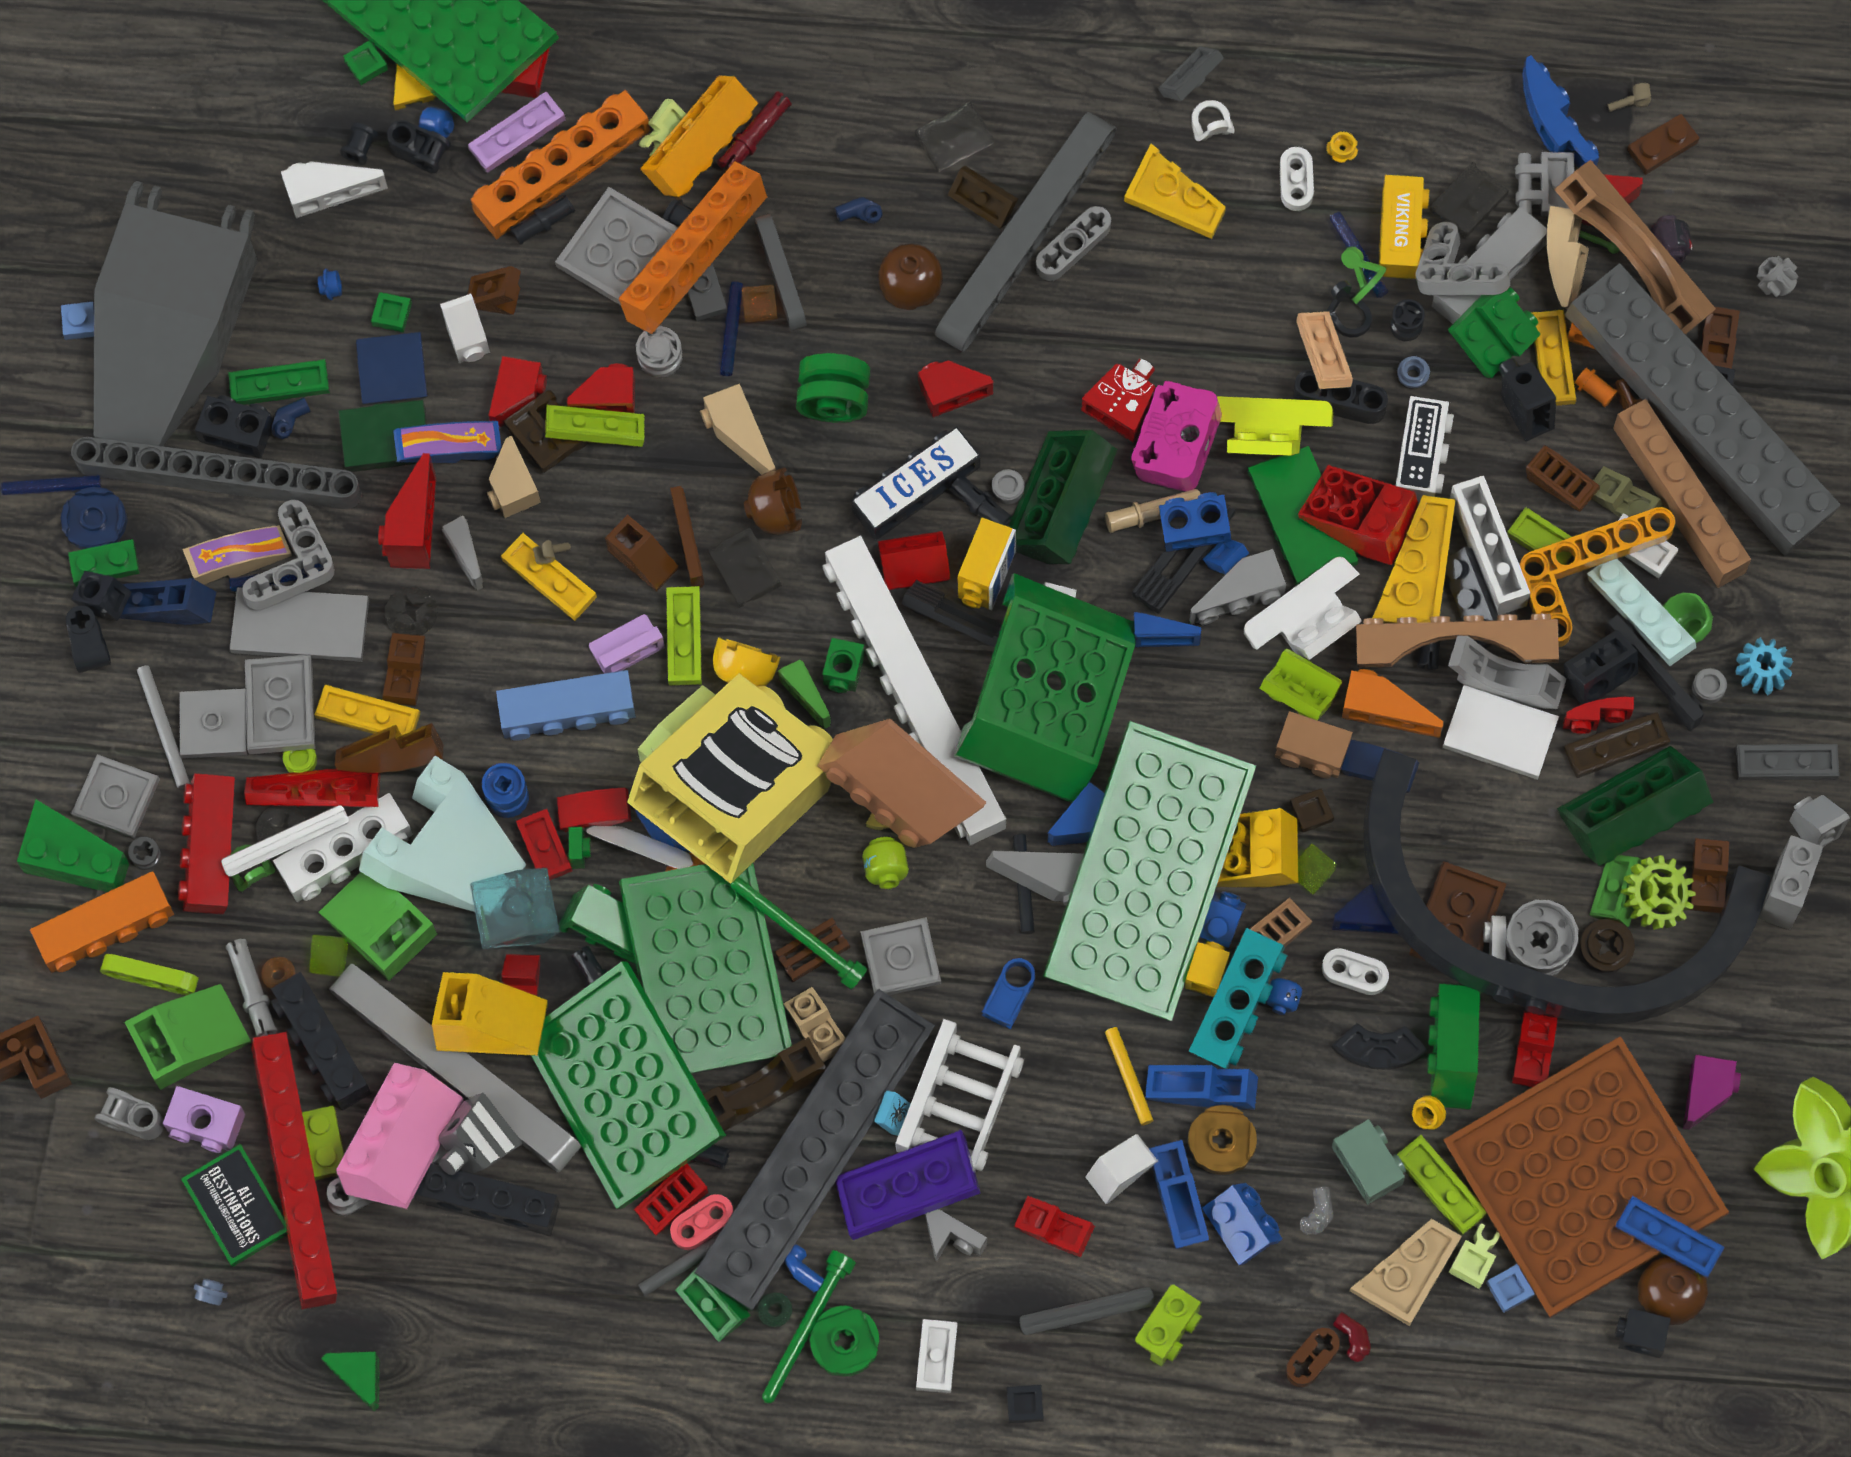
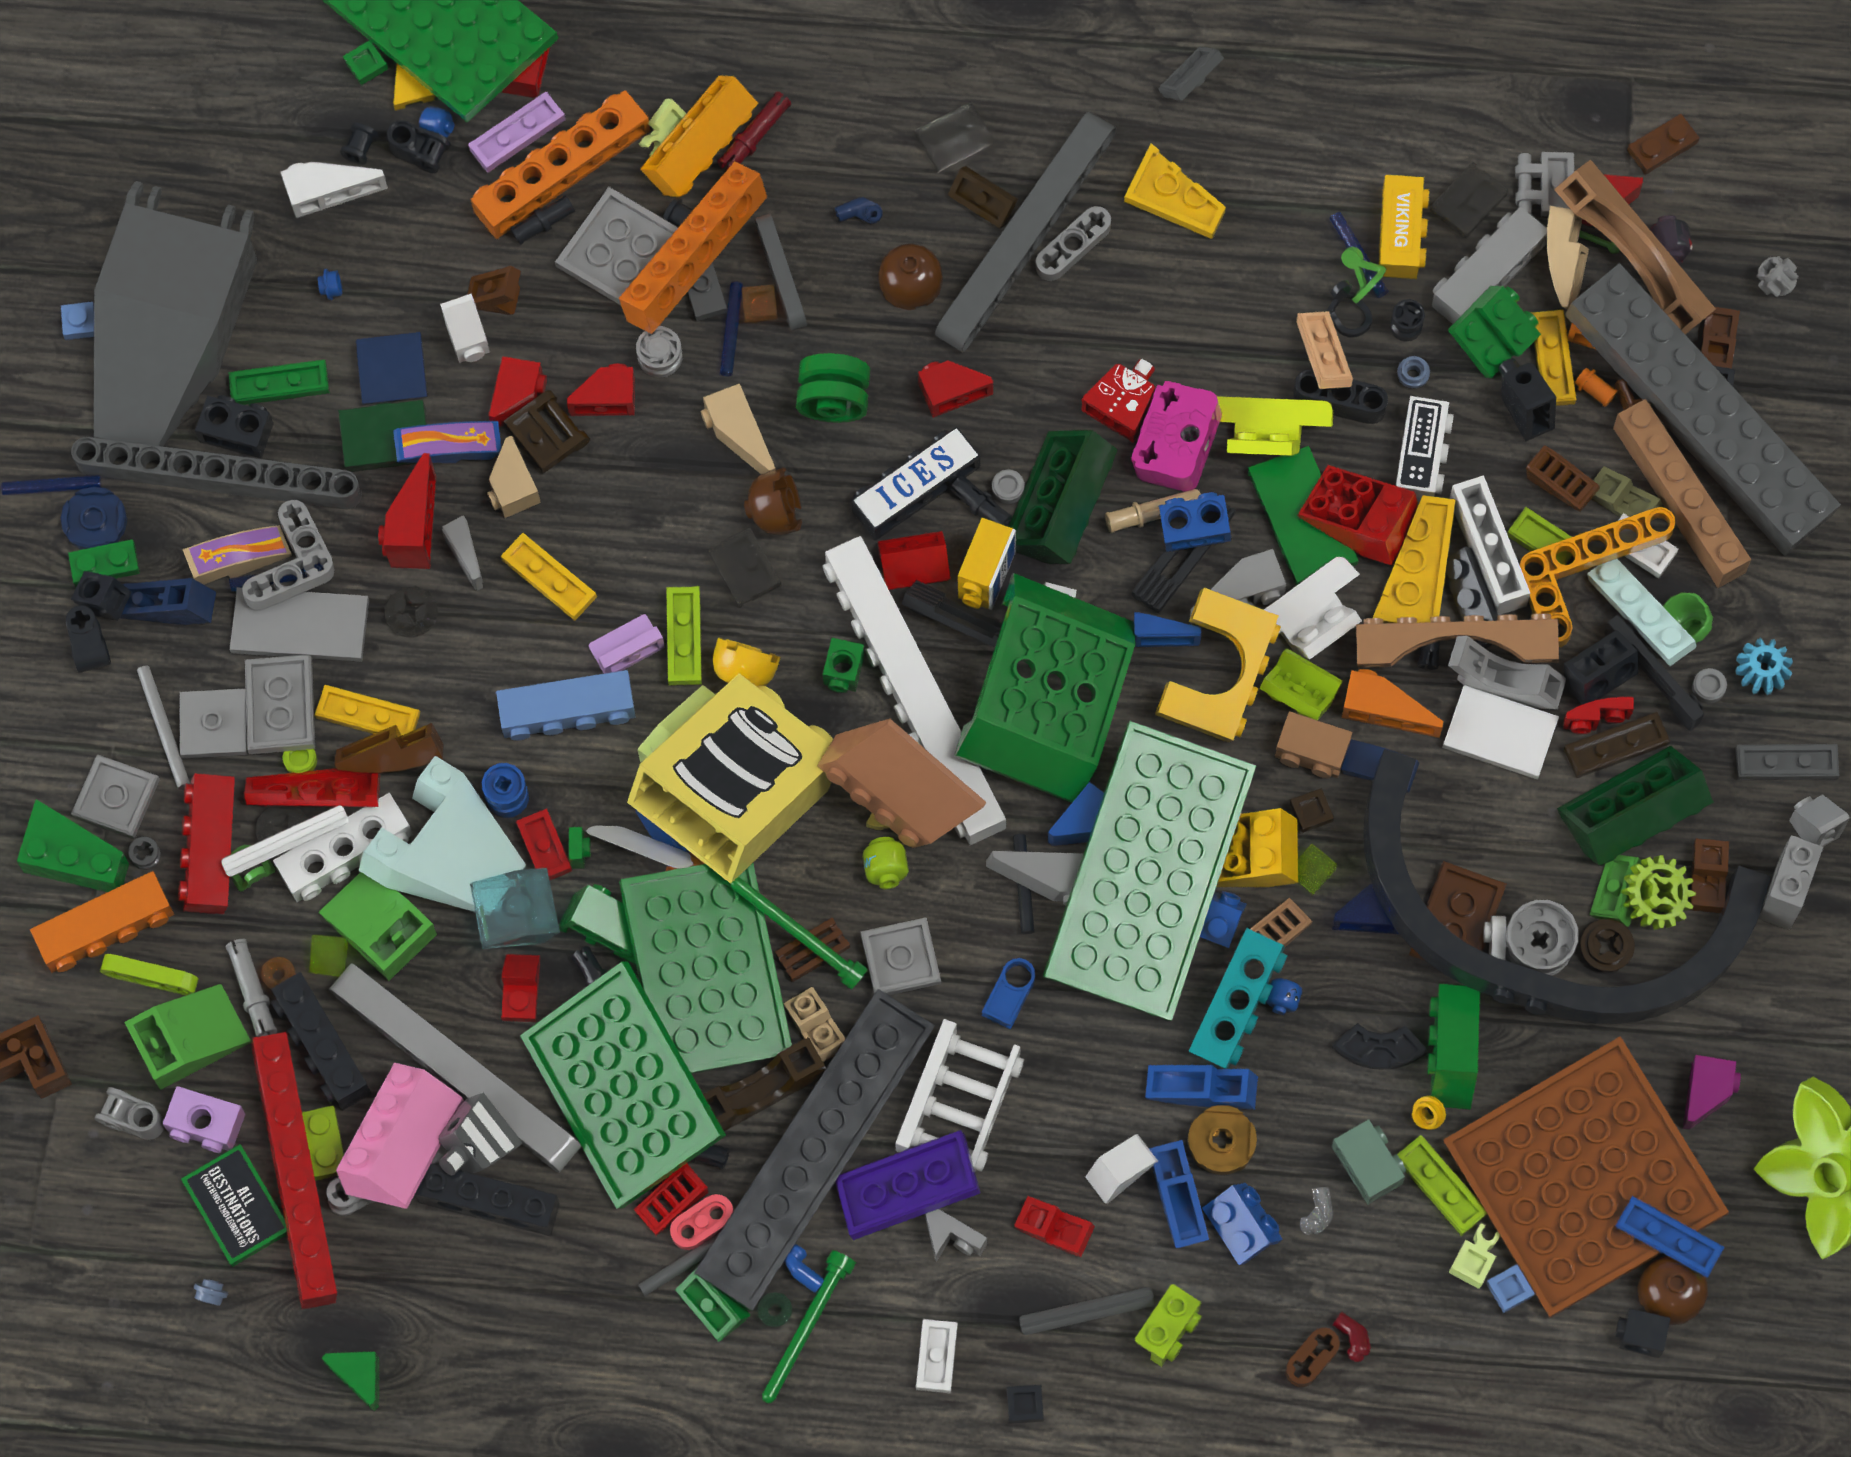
dark blue arm [271,398,311,439] -> none
green plate [371,292,412,333] -> none
reddish brown slope [382,633,426,706] -> none
yellow slope [432,972,548,1056] -> none
dark tan hand [533,540,571,565] -> none
lime tile [545,405,644,447] -> none
red slope [557,788,632,832] -> none
reddish brown slope [605,514,679,592] -> none
reddish brown tile [670,486,705,588] -> none
bright green slope [778,660,831,729] -> none
green plate [810,1305,879,1376] -> none
medium azure tile [874,1090,911,1136] -> none
yellow bar [1105,1027,1154,1126] -> none
yellow brick [1185,941,1230,997] -> none
white piece [1191,100,1234,141] -> none
blue plate [1203,539,1249,575] -> none
white plate [1280,147,1314,211] -> none
white plate [1322,948,1389,995] -> none
yellow plate [1326,132,1358,163] -> none
tan wing [1350,1219,1462,1326] -> none
light grey beam [1416,222,1510,295] -> none
red slope [1512,1012,1558,1087] -> none
blue slope [1523,55,1599,168] -> none
dark tan hand [1607,83,1651,112] -> none
none -> yellow arch [1155,588,1281,743]

